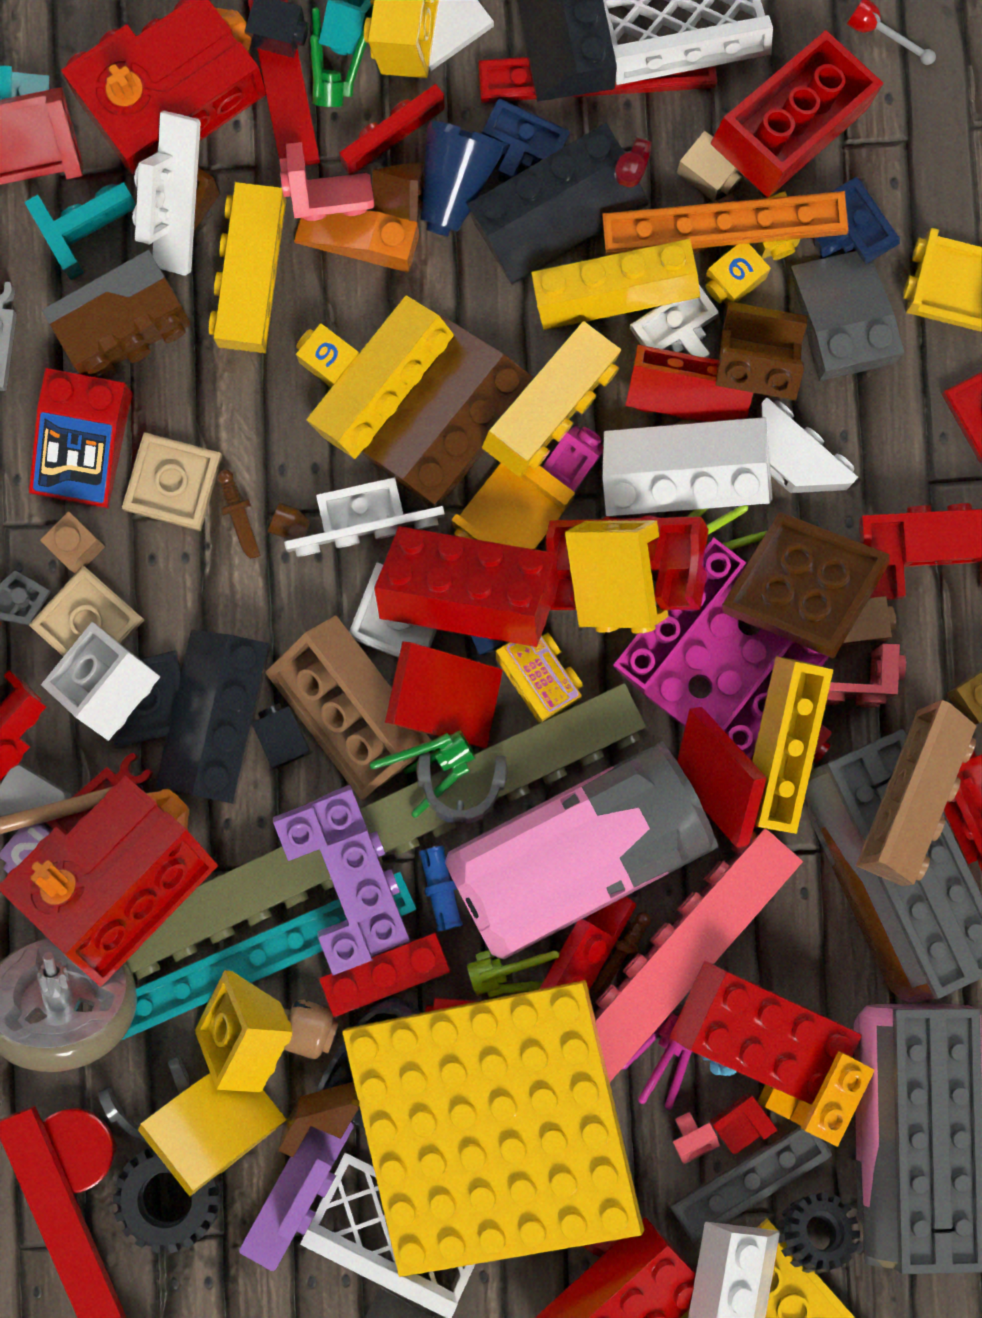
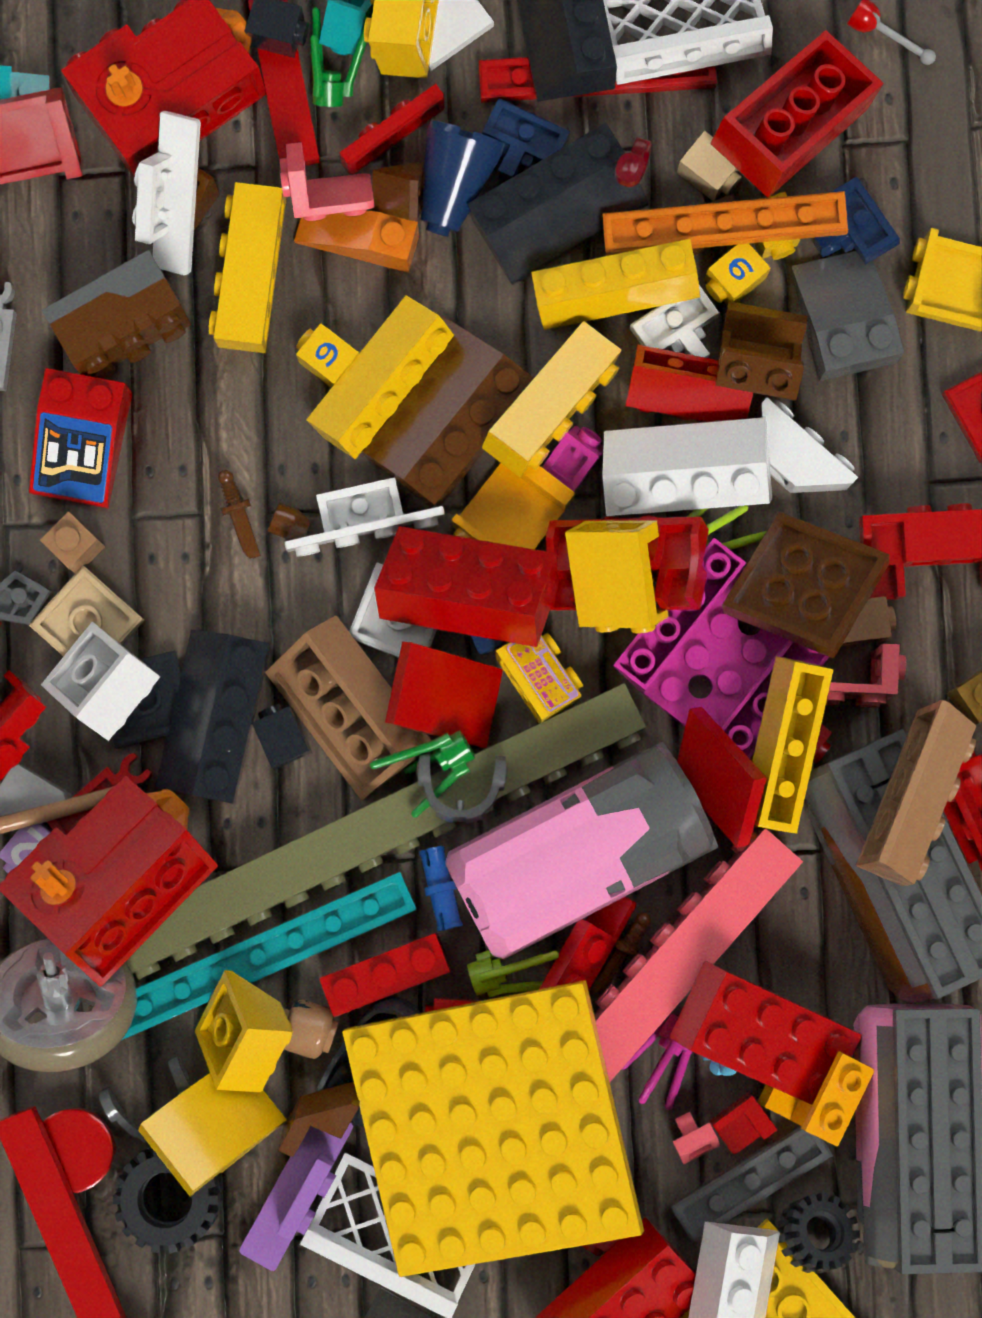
teal bracket [24,182,136,280] -> none
tan tile [122,432,222,531] -> none
medium lavender bracket [273,785,410,975] -> none

